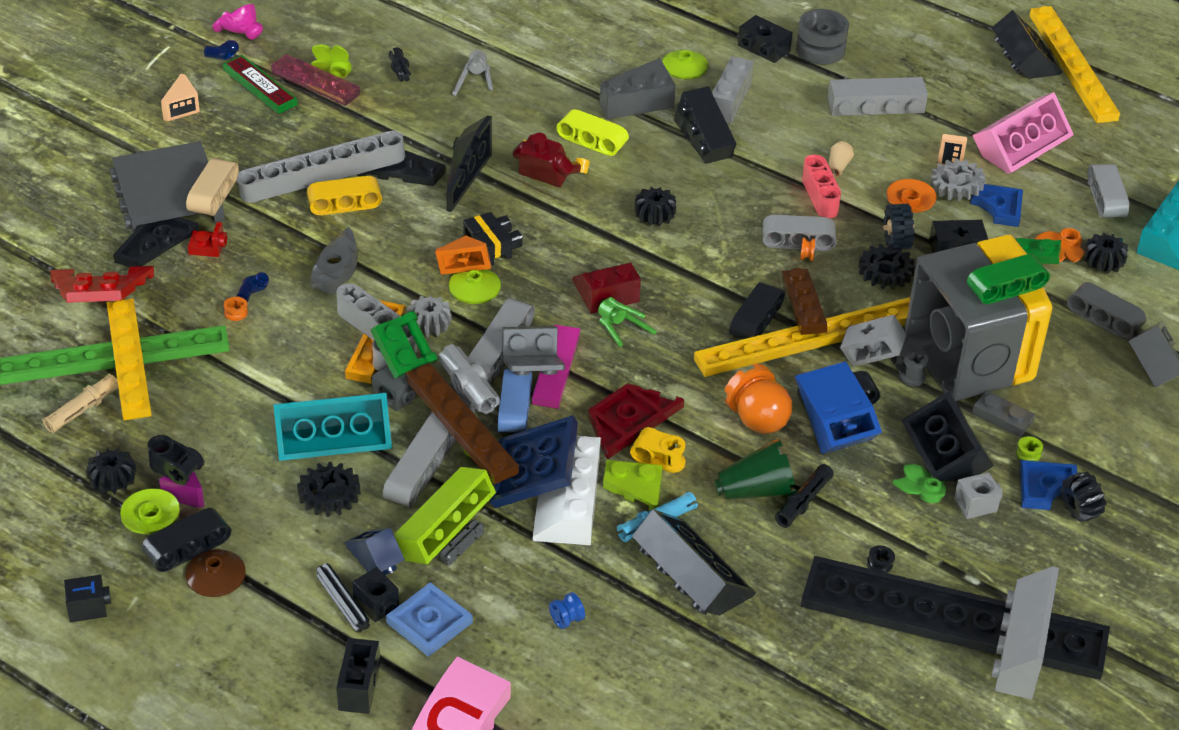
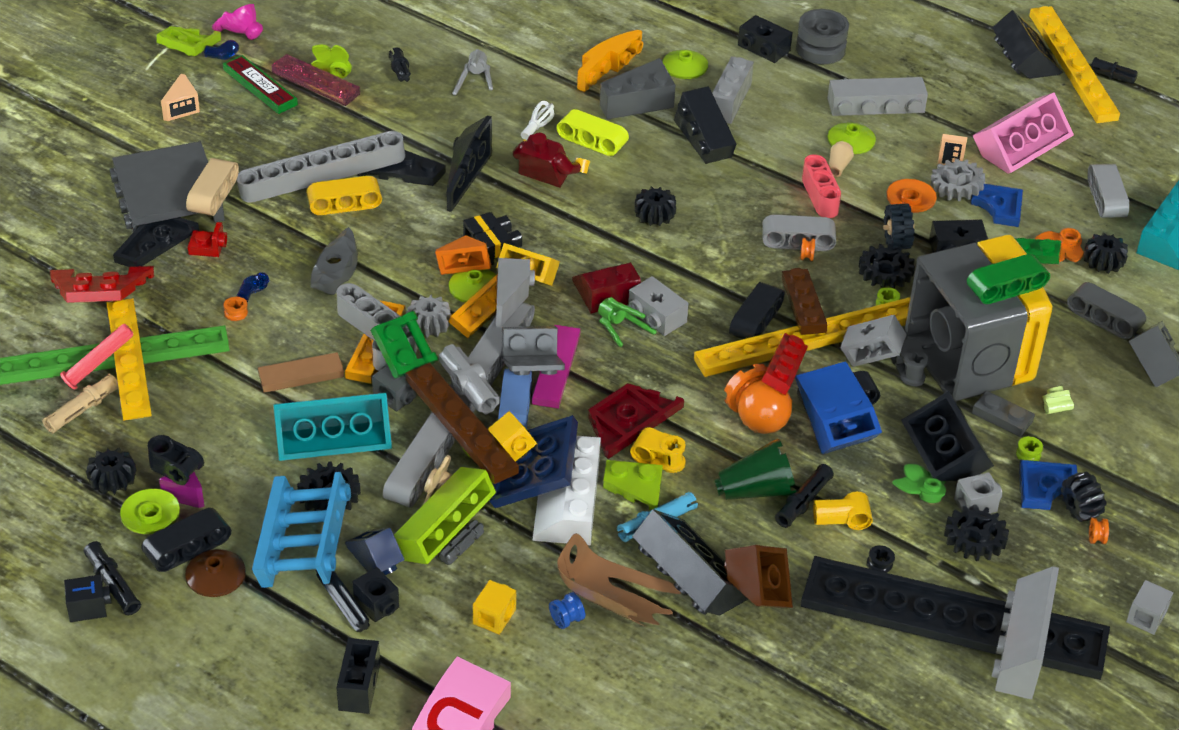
medium blue plate [386,582,473,657] -> none
none -> coral axle [60,324,133,390]
none -> black pin [83,541,141,616]
none -> lime wing [157,26,221,56]
none -> dark azure fence [252,472,351,588]
none -> medium nougat tile [258,352,344,393]
none -> tan plate [423,455,453,505]
none -> light orange plate [448,274,498,338]
none -> yellow brick [473,580,516,635]
none -> yellow brick [488,411,537,462]
none -> yellow brick [496,243,560,286]
none -> light grey slope [496,258,535,327]
none -> white piece [521,101,554,140]
none -> medium nougat piece [557,533,681,627]
none -> light orange slope [577,30,643,92]
none -> light grey brick [628,276,689,336]
none -> reddish brown slope [724,545,793,608]
none -> red plate [761,333,808,395]
none -> yellow piece [813,491,873,530]
none -> lime dish [828,122,876,154]
none -> lime bush [876,287,900,306]
none -> black gear [944,505,1009,561]
none -> yellowish green plate [1042,386,1074,414]
none -> orange bush [1089,518,1109,545]
none -> black axle [1091,57,1138,84]
none -> light grey brick [1126,580,1174,635]

